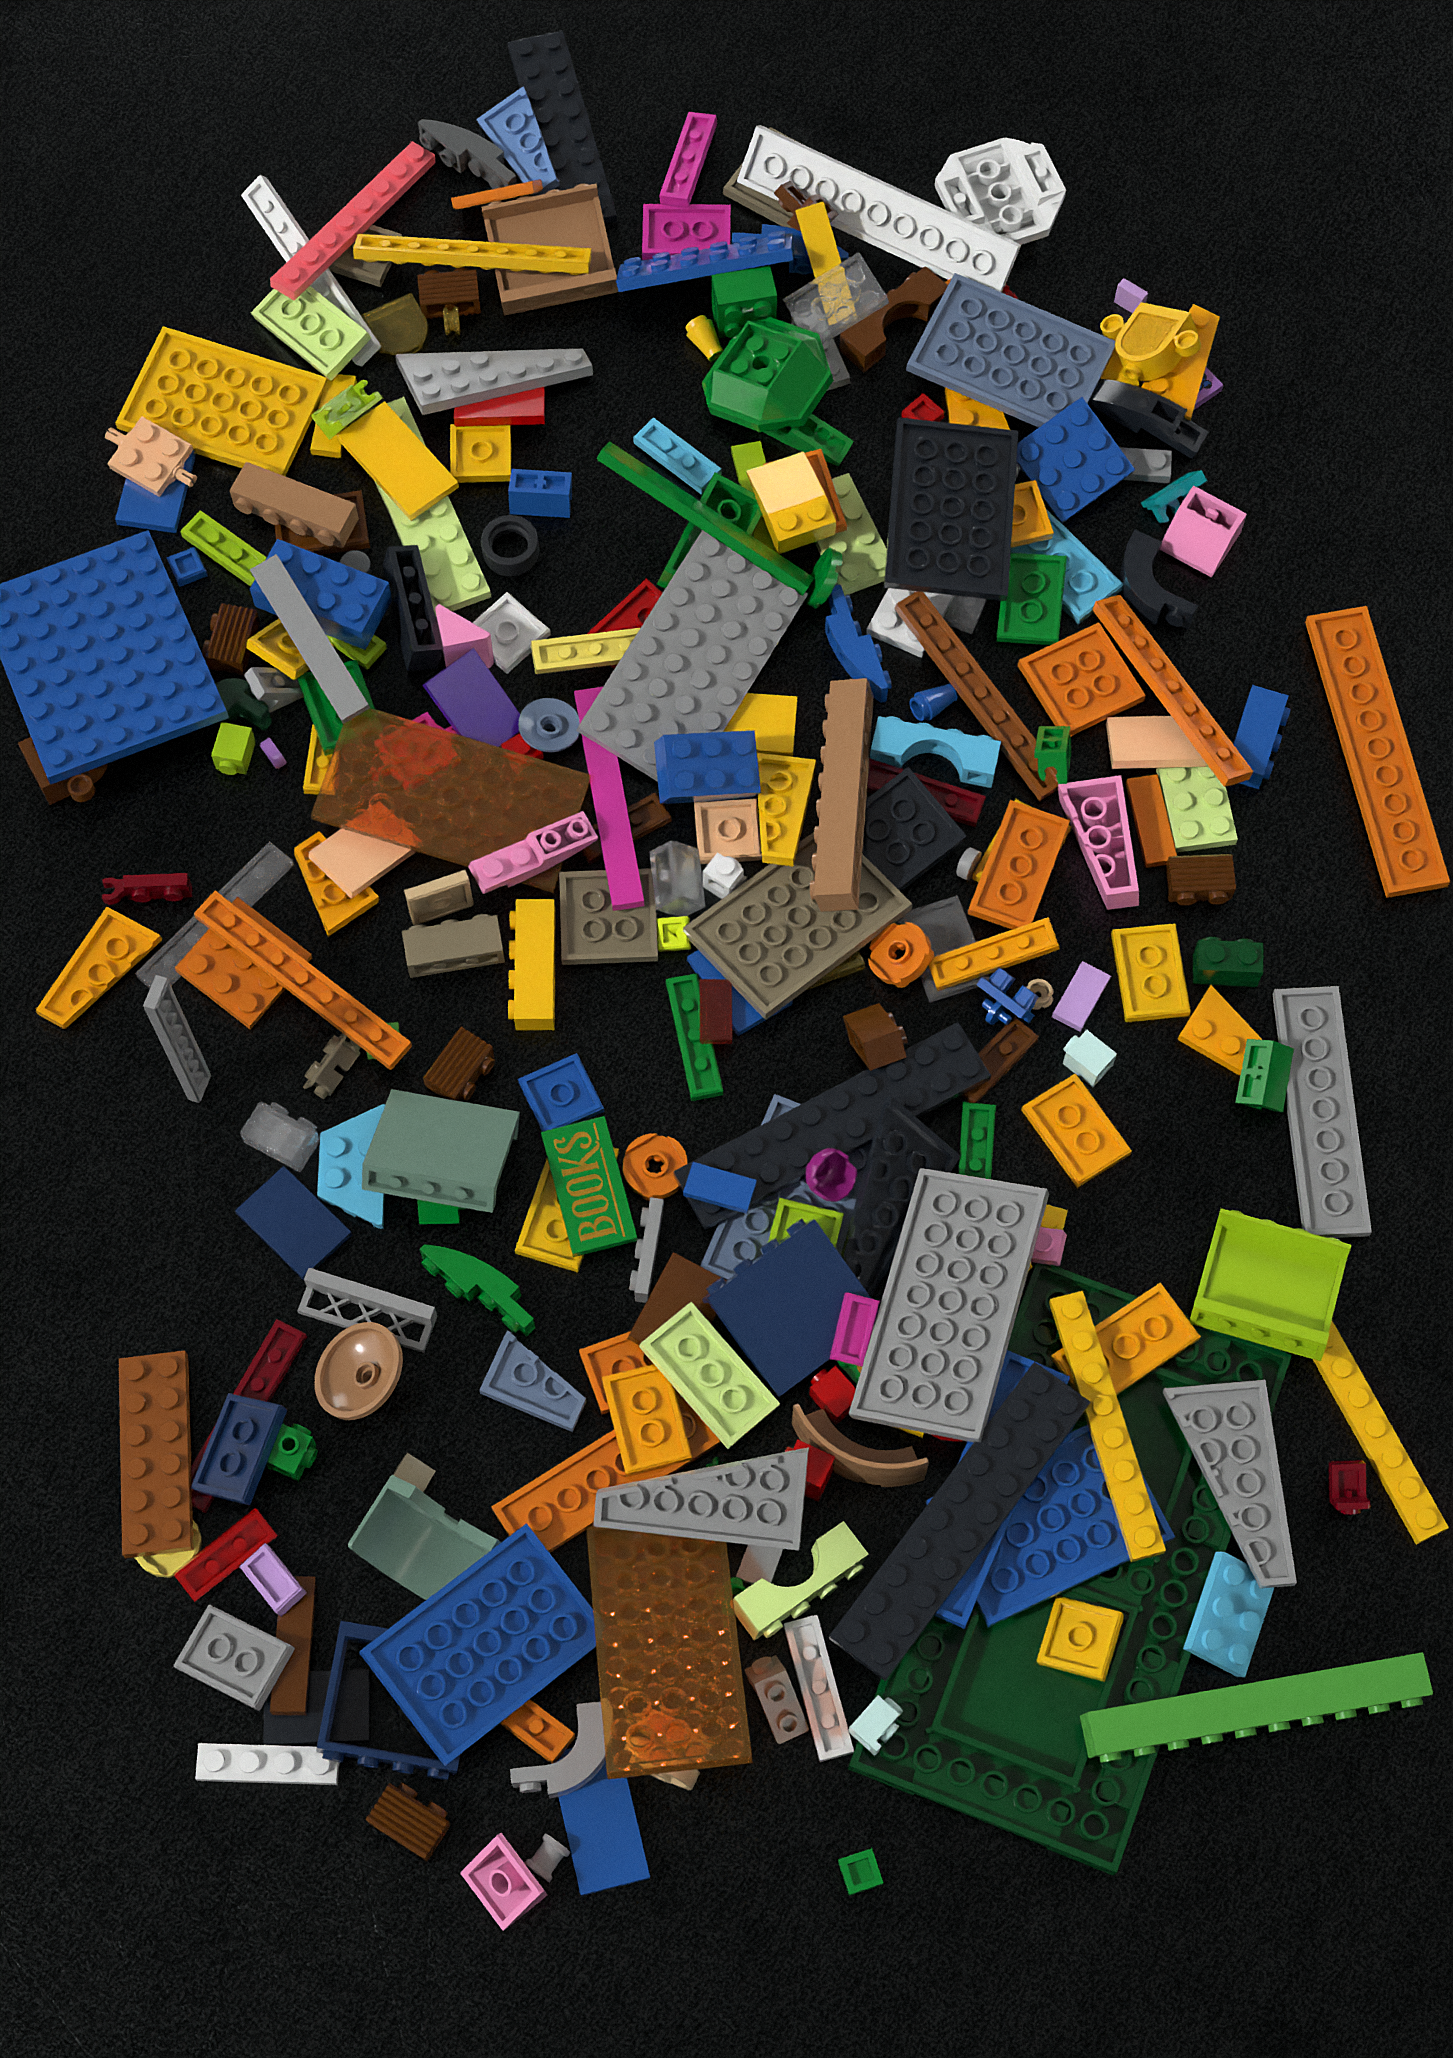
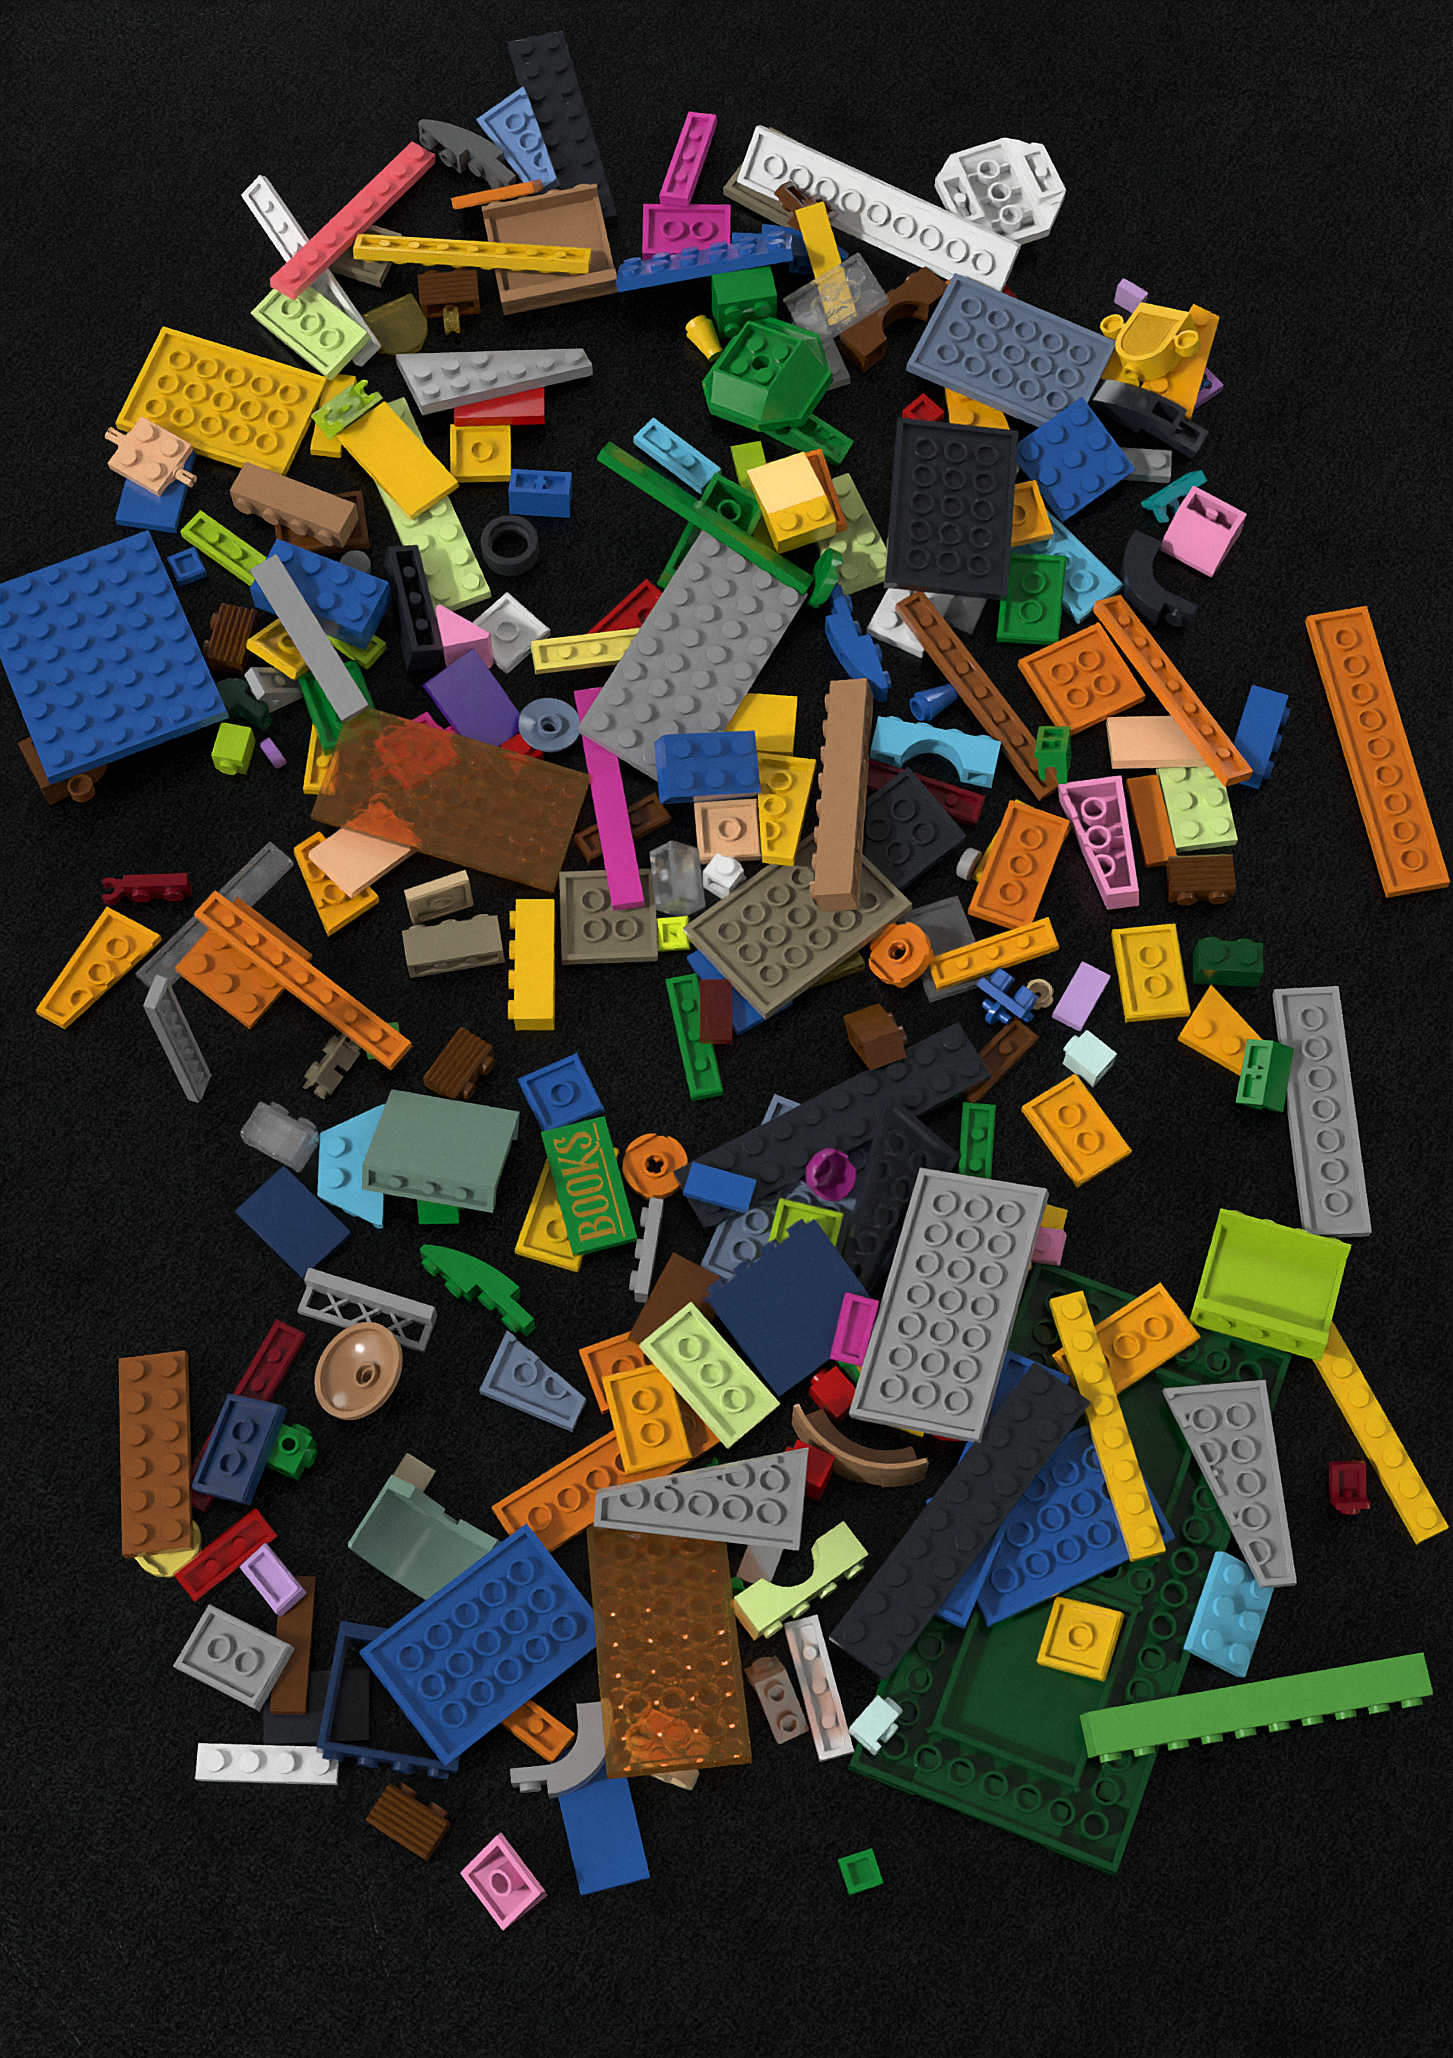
bright pink slope [469,811,598,894] -> none
light grey bush [524,1833,571,1882] -> none

